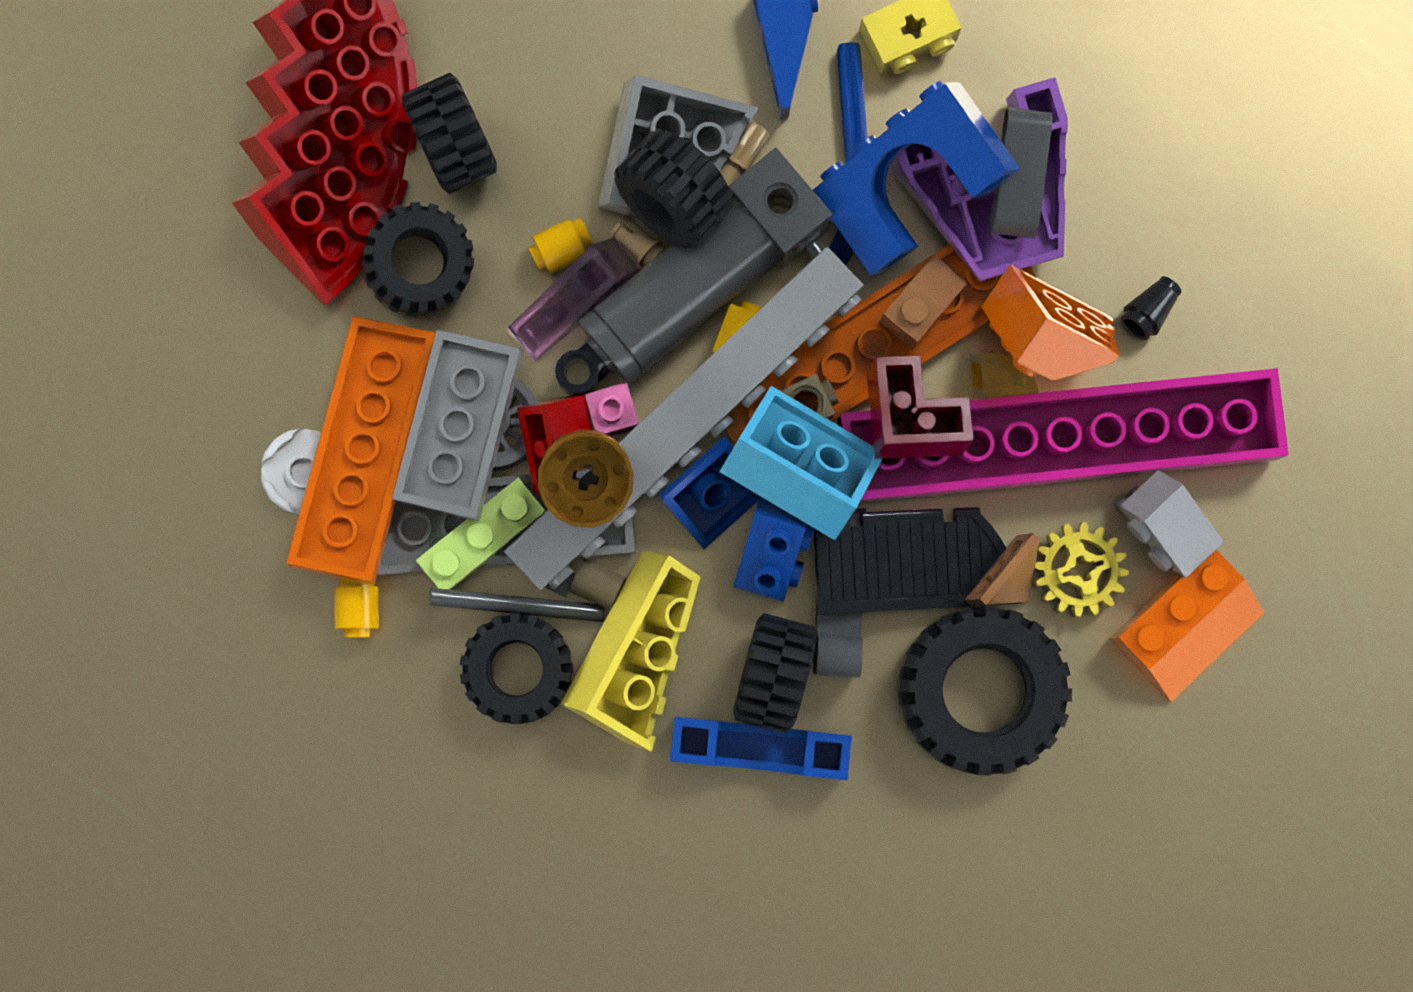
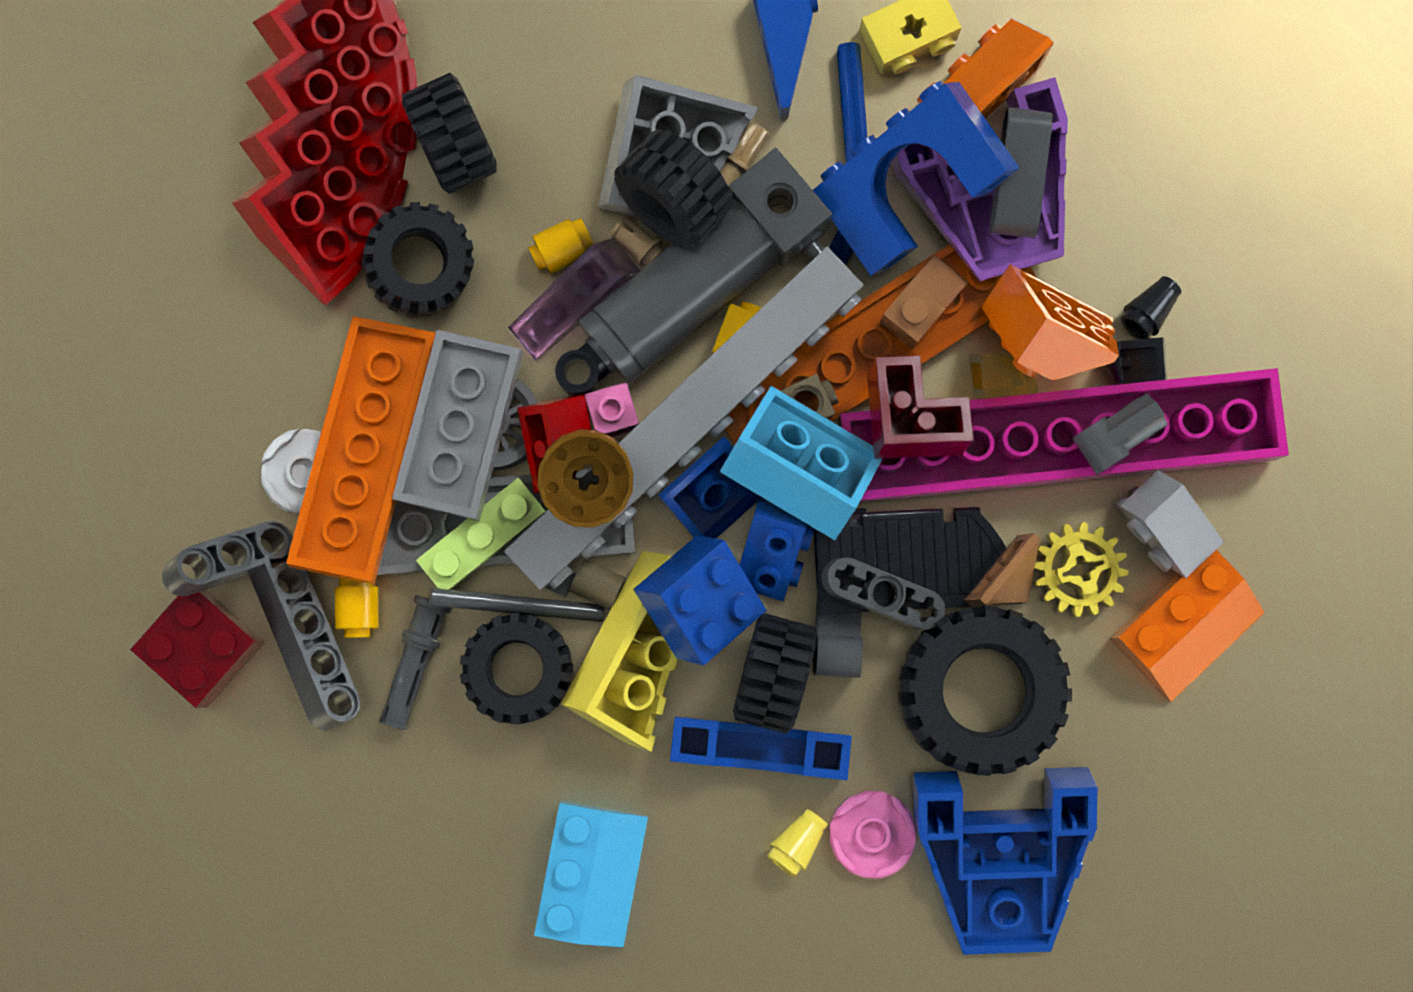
none -> dark red brick [130,590,265,708]
none -> dark grey beam [162,521,360,731]
none -> dark grey pin [379,595,452,730]
none -> medium azure slope [534,800,648,947]
none -> blue brick [633,535,767,666]
none -> light yellow cone [767,809,828,877]
none -> dark grey beam [821,557,945,630]
none -> bright pink tile [829,791,916,879]
none -> blue wedge [913,767,1098,955]
none -> orange slope [917,19,1054,119]
none -> dark grey piece [1072,393,1168,475]
none -> black plate [1104,337,1168,385]

